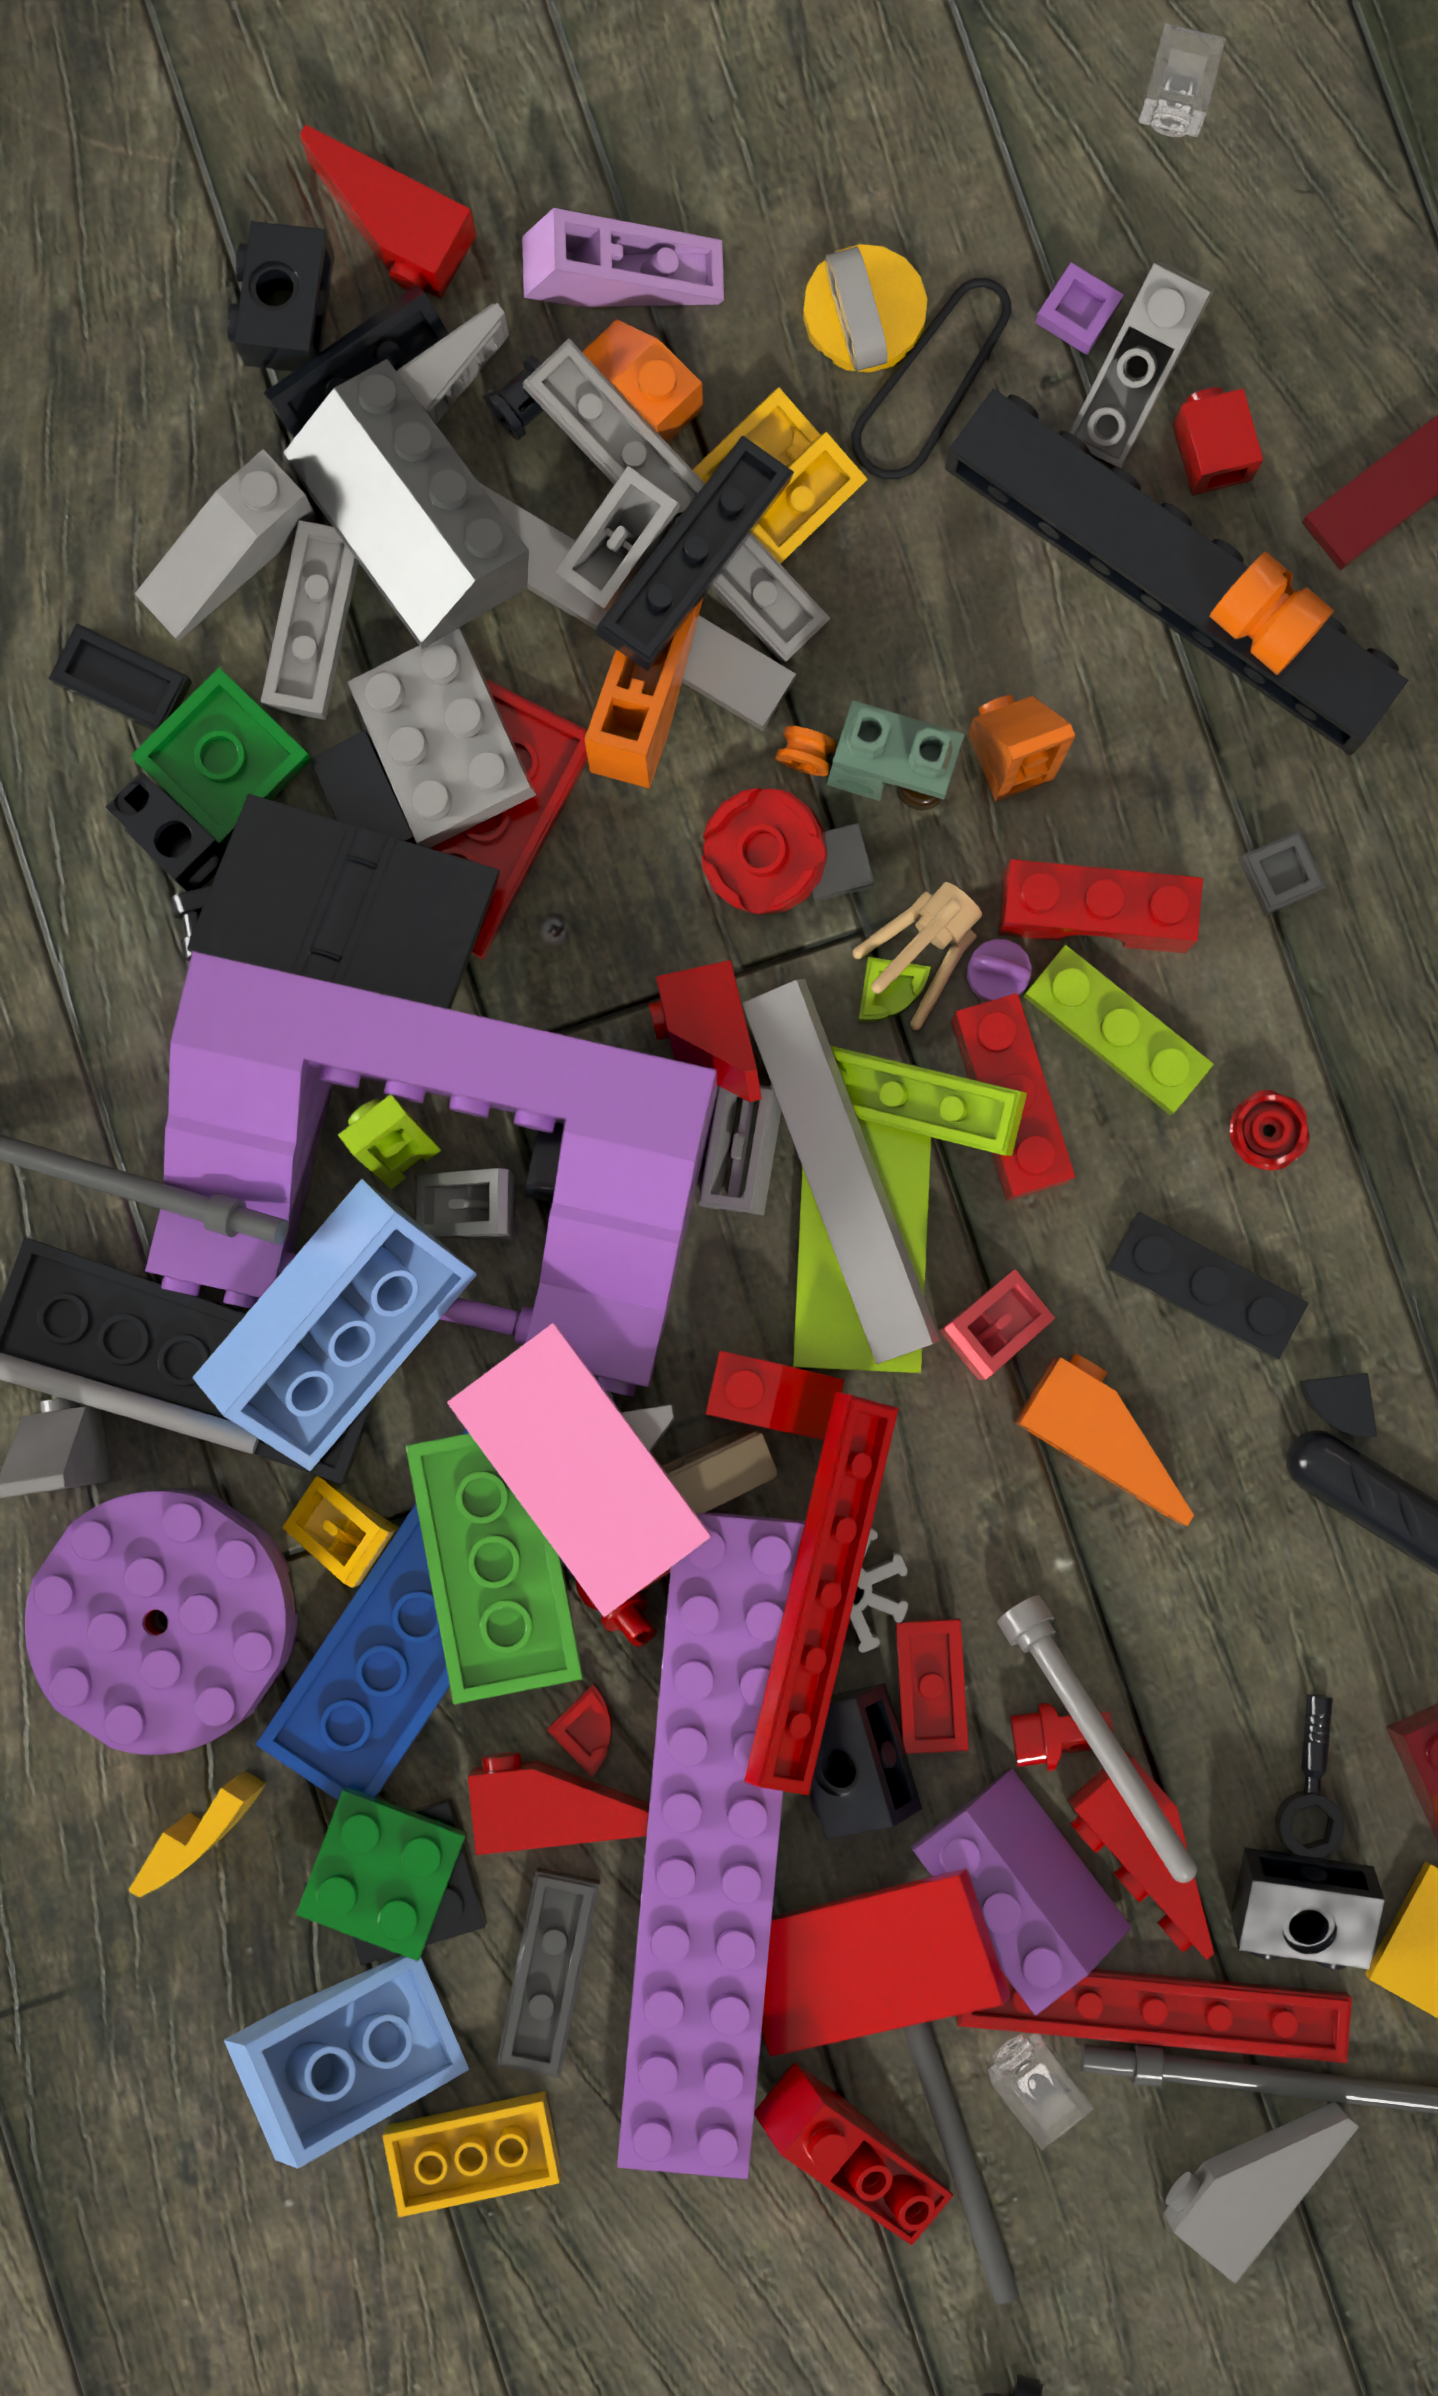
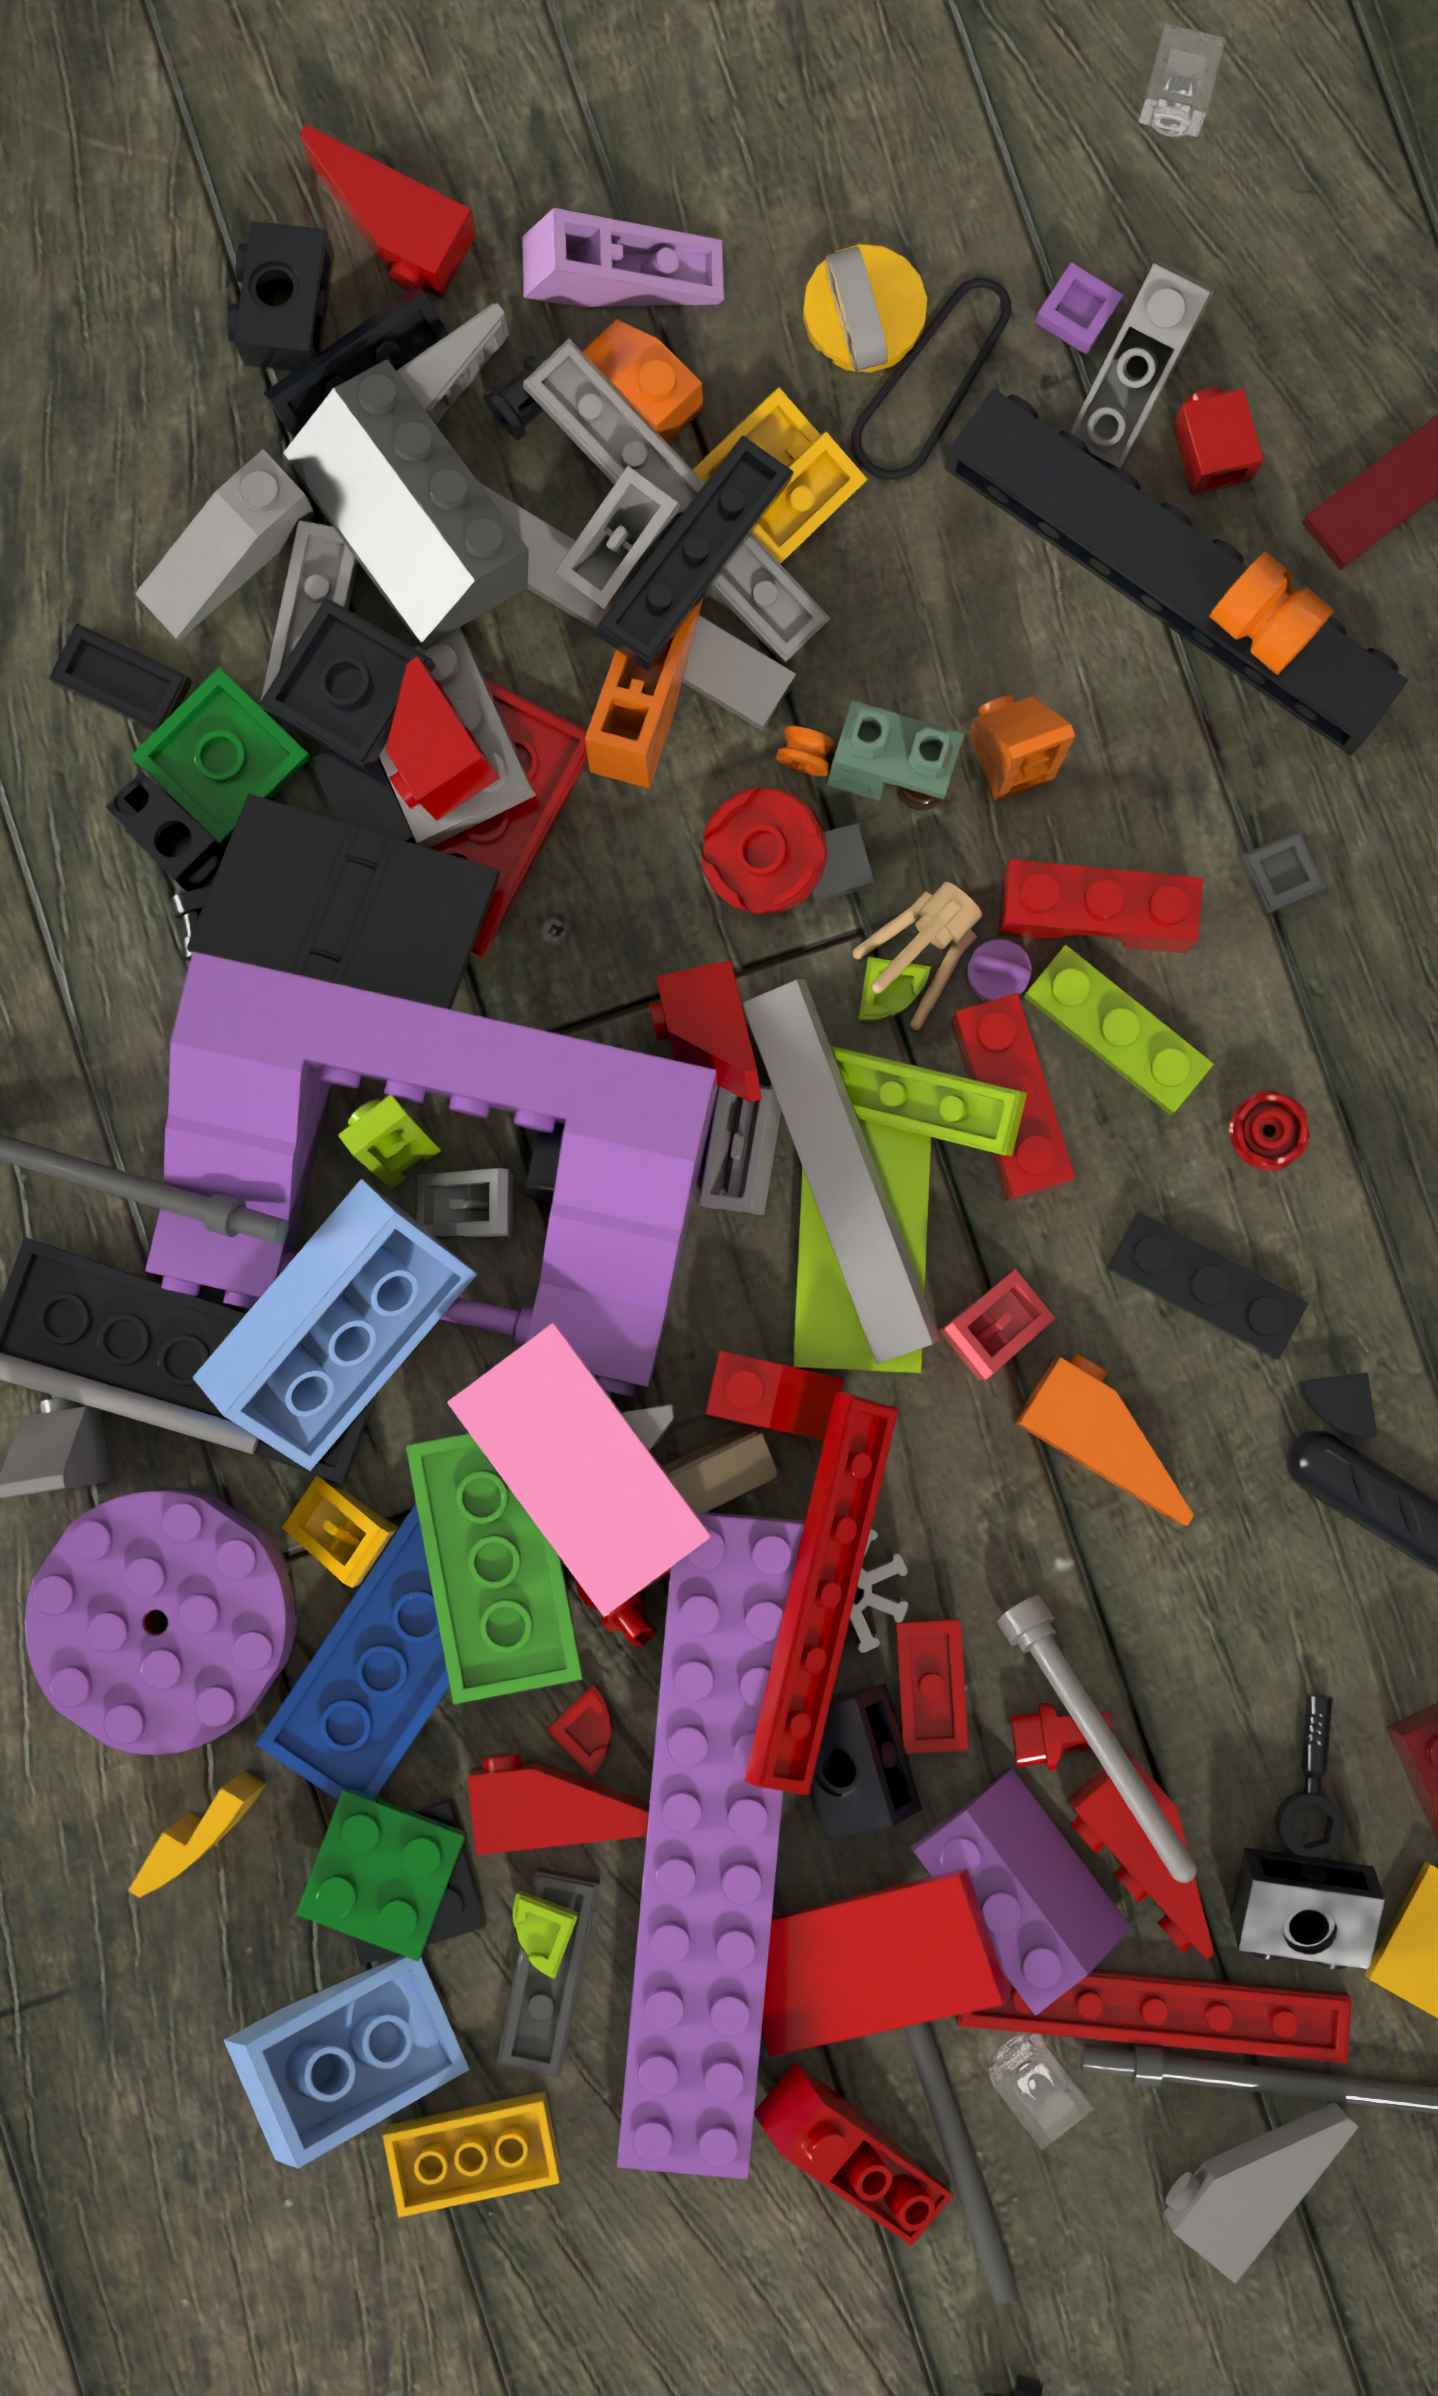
none -> black tile [259,597,436,772]
none -> red slope [385,656,500,821]
none -> lime tile [513,1889,579,1979]

